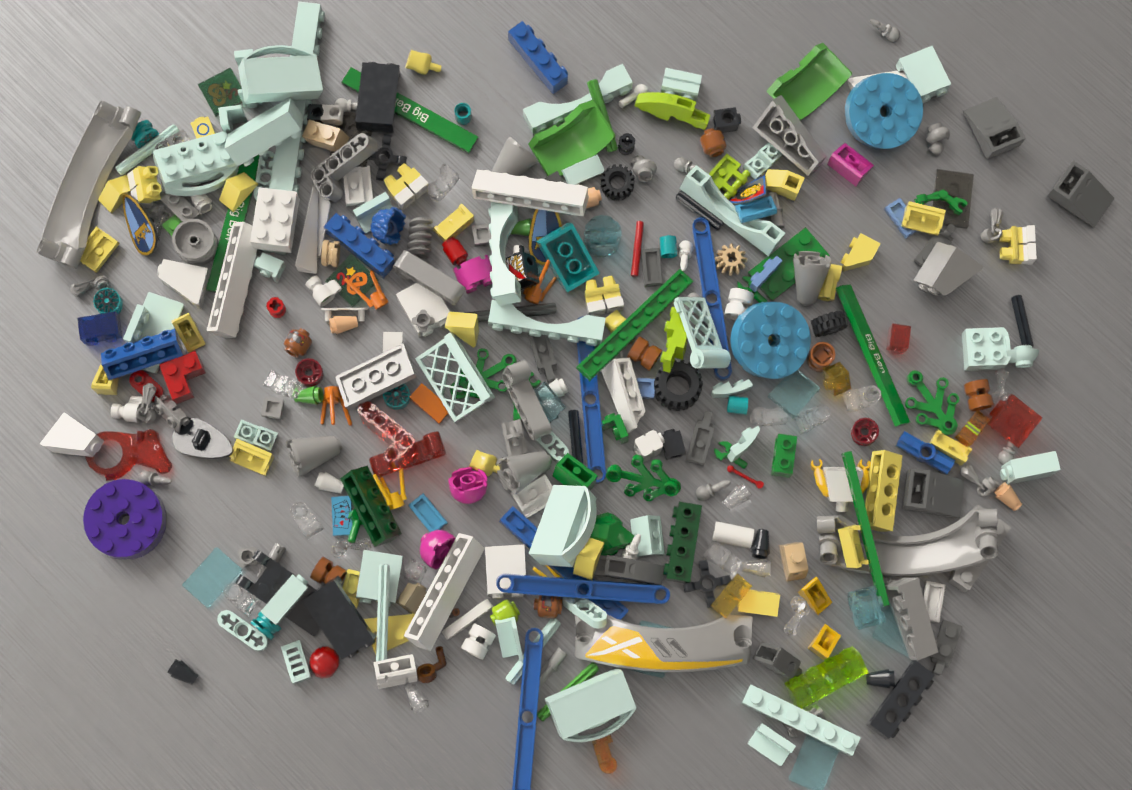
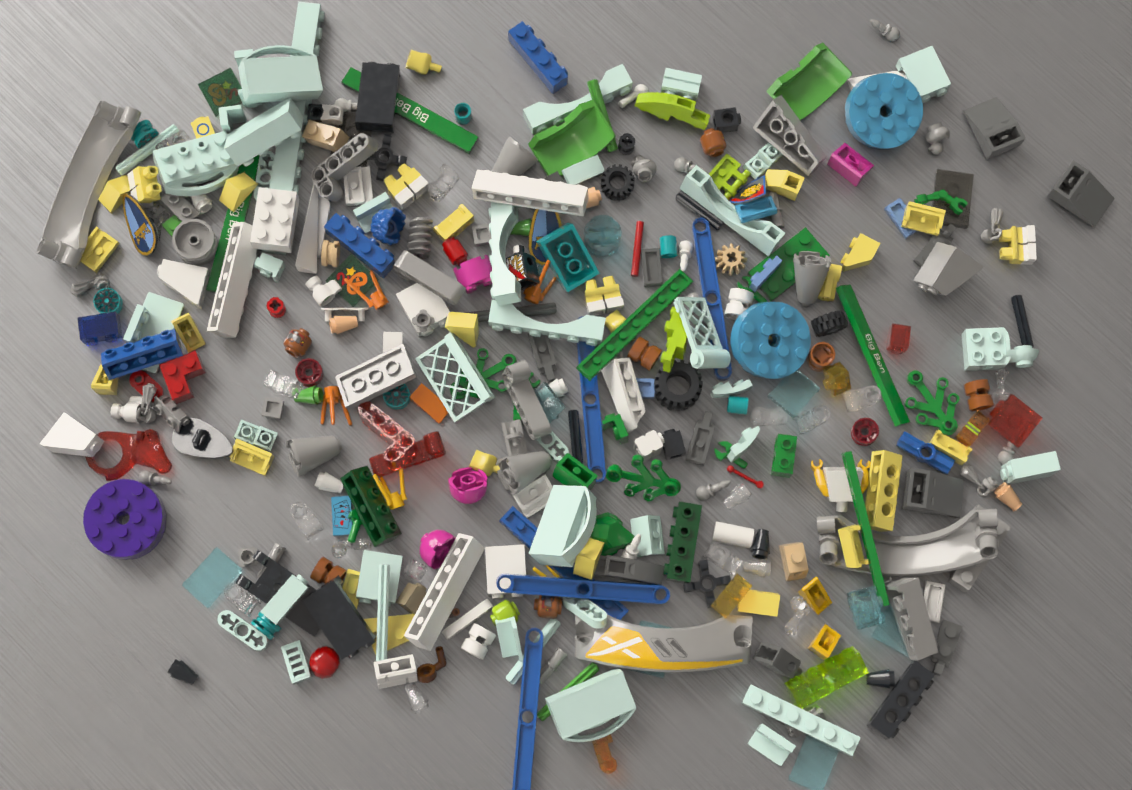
dark azure tile [408,493,448,532] -> none

